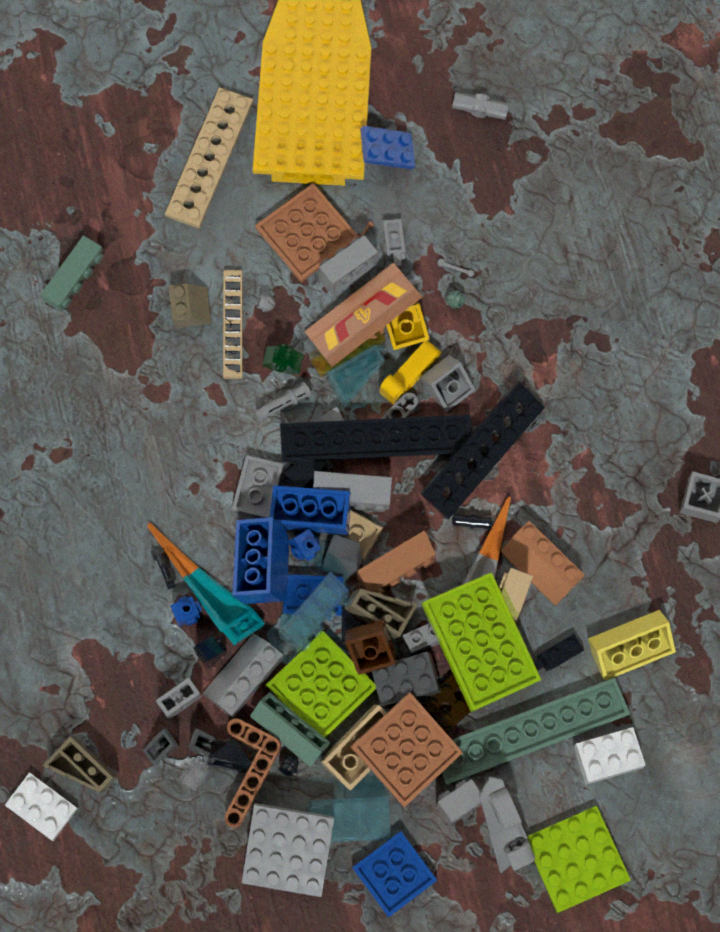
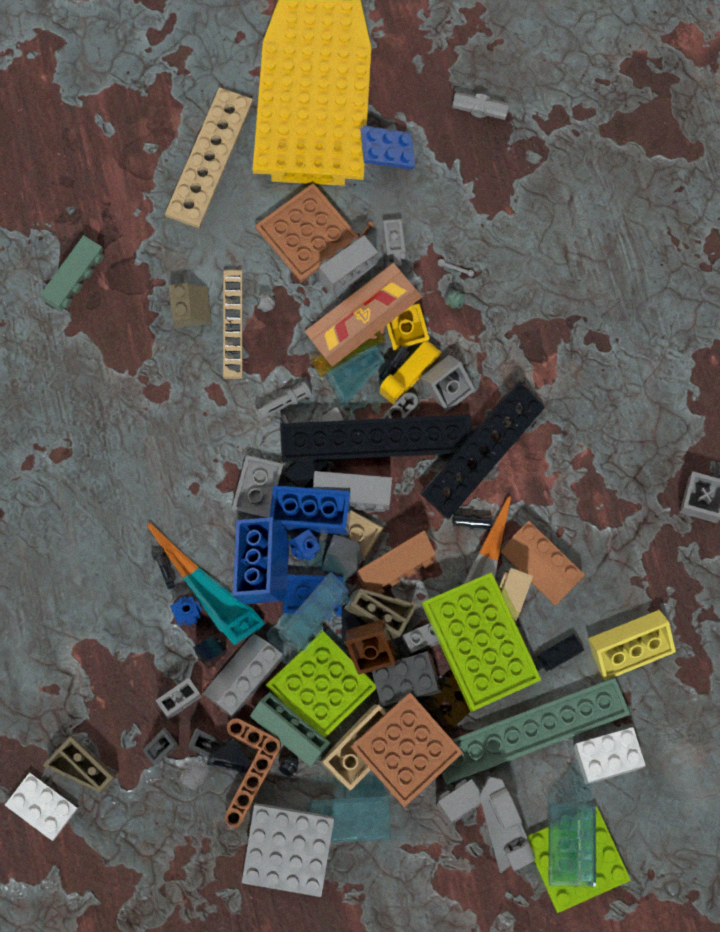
dark green hinge [263,344,304,374] -> none
blue plate [352,831,437,918] -> none
none -> black pin [379,345,410,380]
none -> clear light blue slope [549,802,596,887]

